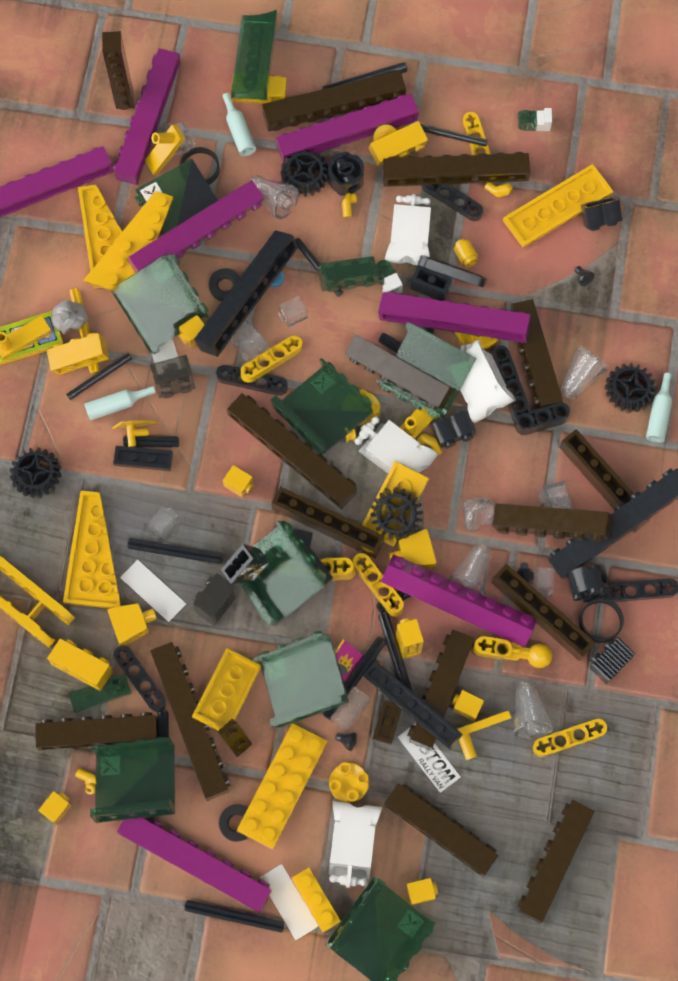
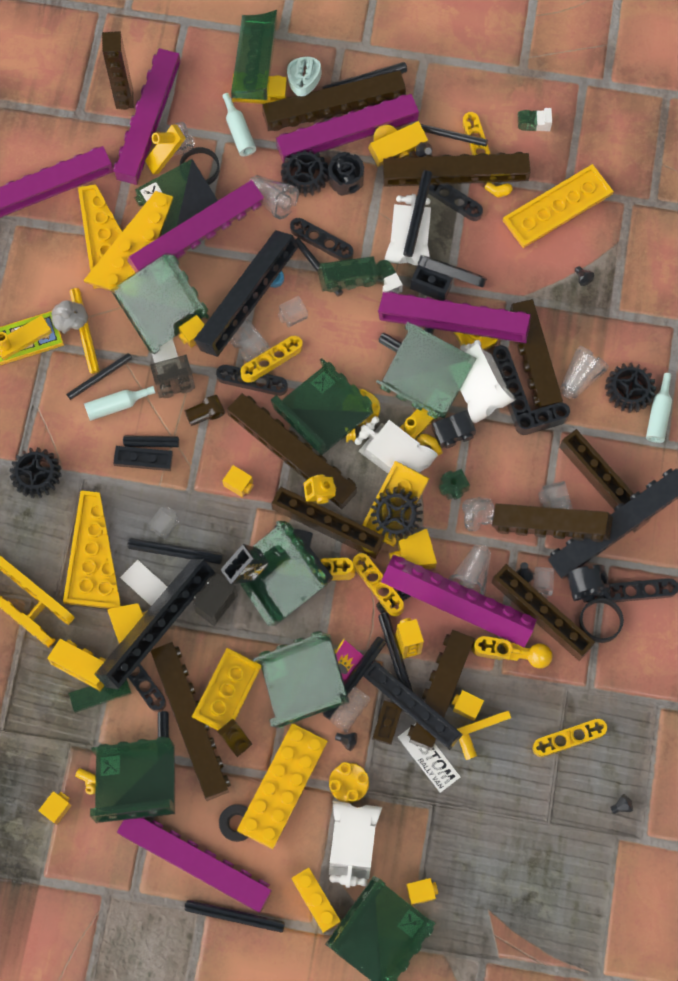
dark brown brick [35,712,158,750] -> none
yellow brick [47,333,110,376] -> none
yellow shield [112,420,160,447] -> none
black tyre [209,268,240,301] -> none
white sticker [259,864,318,940] -> none
yellow arm [342,193,357,218] -> none
brick [345,334,455,410] -> none
dark brown brick [384,783,499,877] -> none
yellow brick [454,239,478,267] -> none
clear cone [513,681,553,740] -> none
dark brown brick [517,800,595,924] -> none
black brick [581,196,622,231] -> none
black brick [589,637,635,684] -> none
none -> black brick [94,559,215,689]
none -> dark brown piece [184,395,225,426]
none -> light aqua piece [287,57,322,96]
none -> black beam [290,218,354,262]
none -> yellow brick [303,474,336,504]
none -> black axle [403,170,432,257]
none -> black rock [416,142,433,157]
none -> clear green brick [438,469,470,500]
none -> black rock [610,794,633,814]

